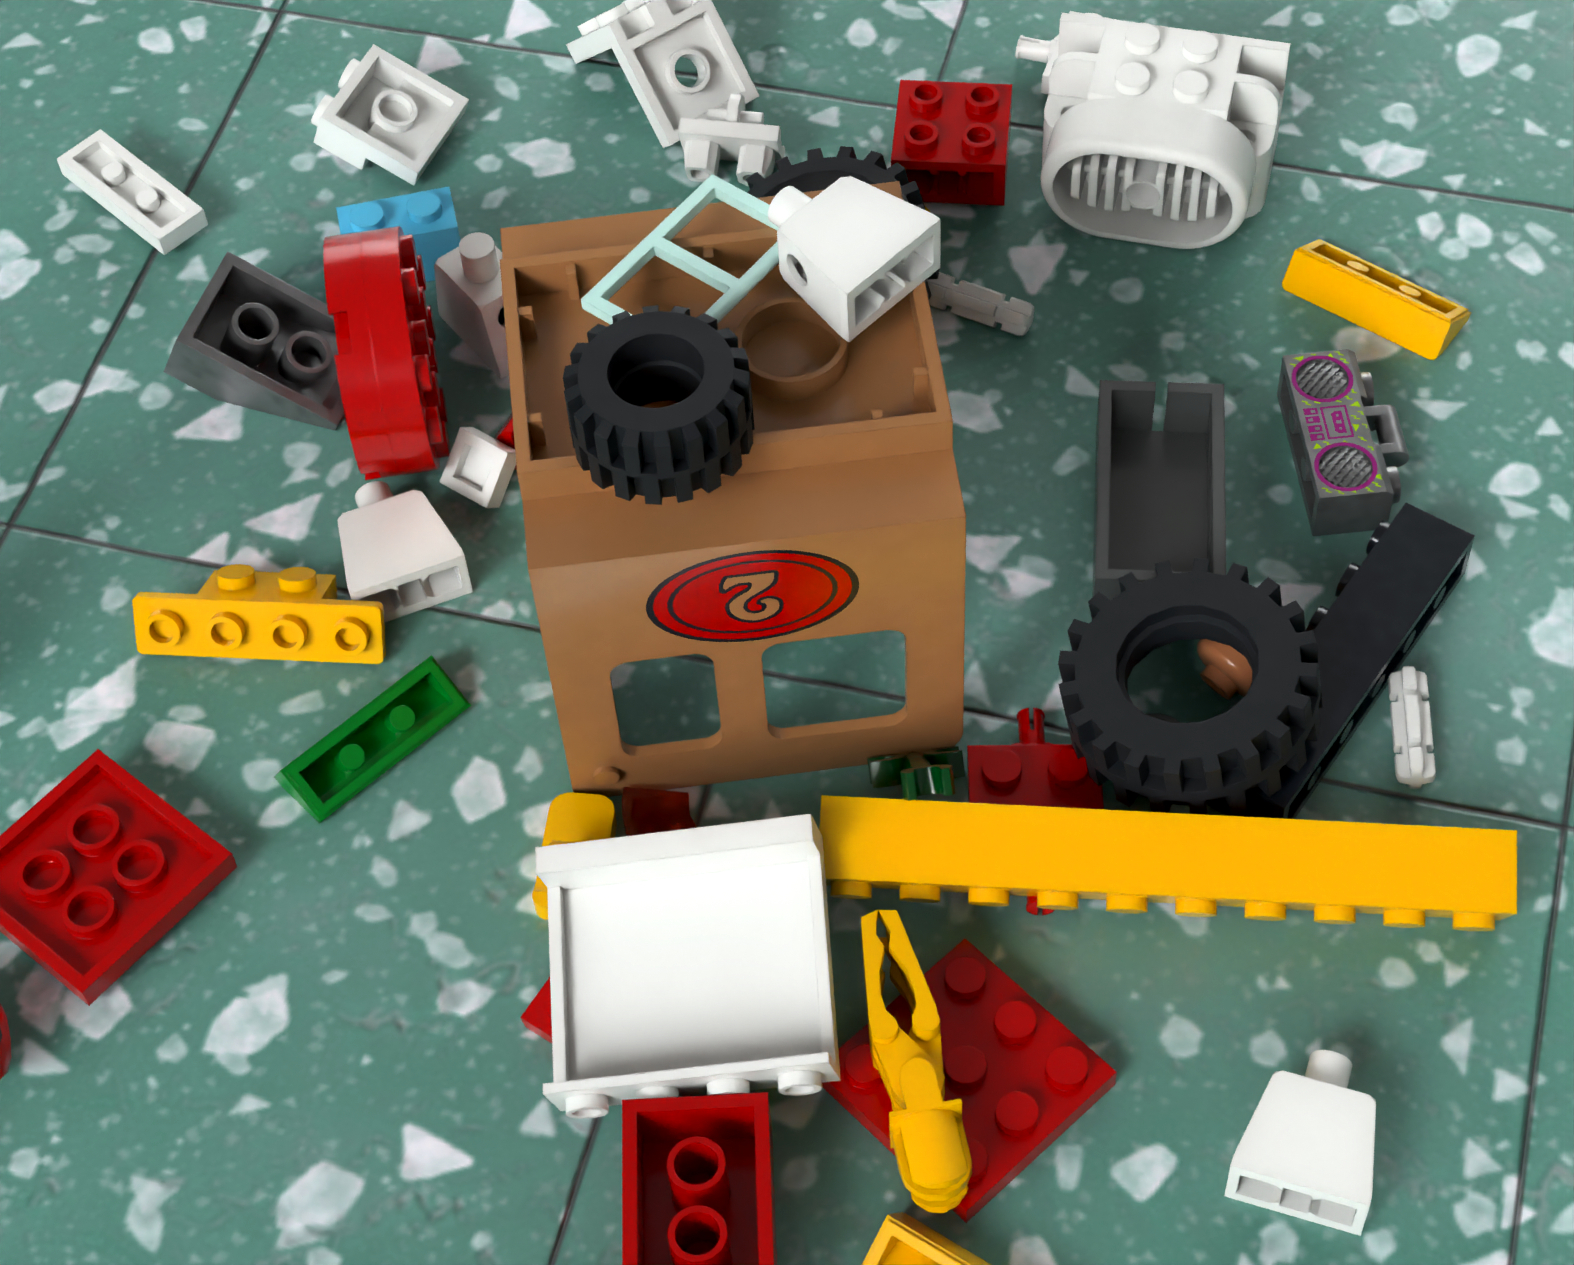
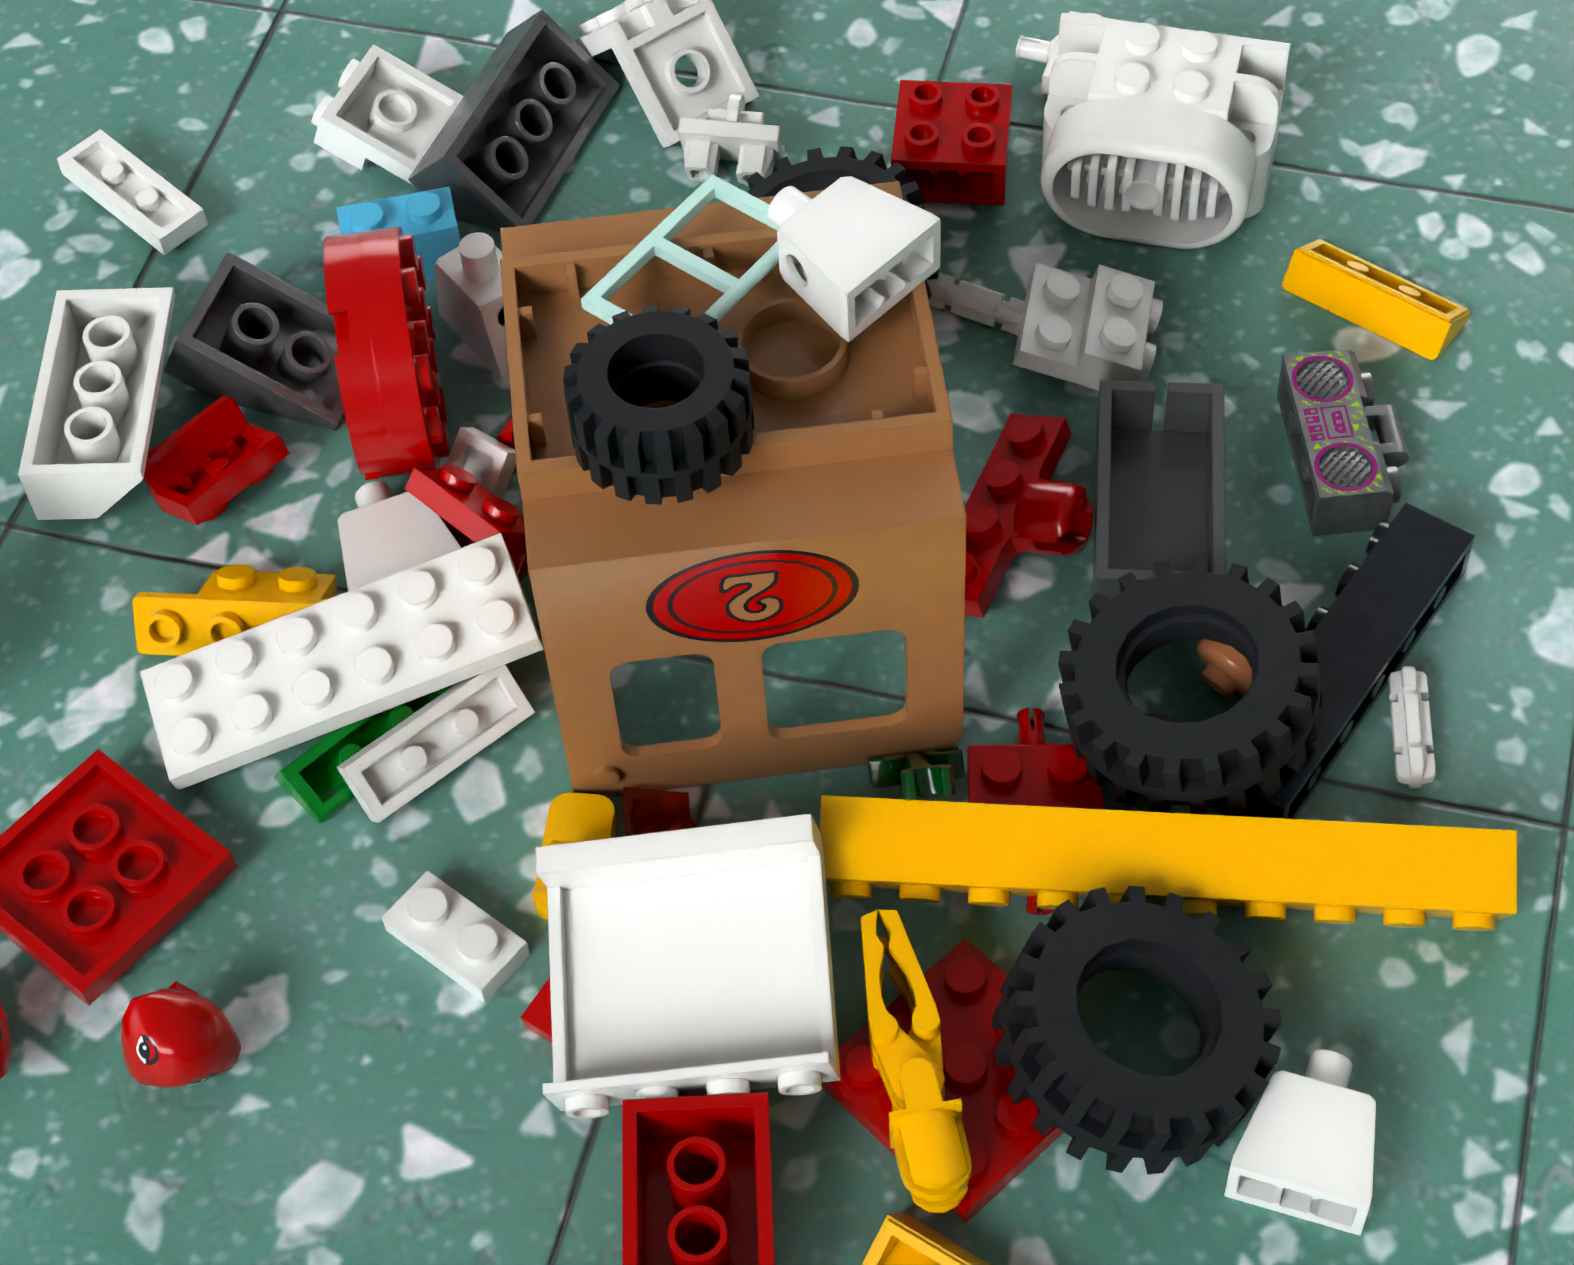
none -> white slope [18,287,176,520]
none -> red piece [121,981,241,1088]
none -> white plate [140,533,544,790]
none -> red bracket [143,395,290,526]
none -> white plate [336,665,535,823]
none -> white plate [382,870,530,1003]
none -> red bracket [404,464,528,582]
none -> flat silver slope [408,9,620,232]
none -> red plate [965,414,1093,618]
none -> black tyre [992,886,1282,1175]
none -> white plate [1013,262,1163,391]

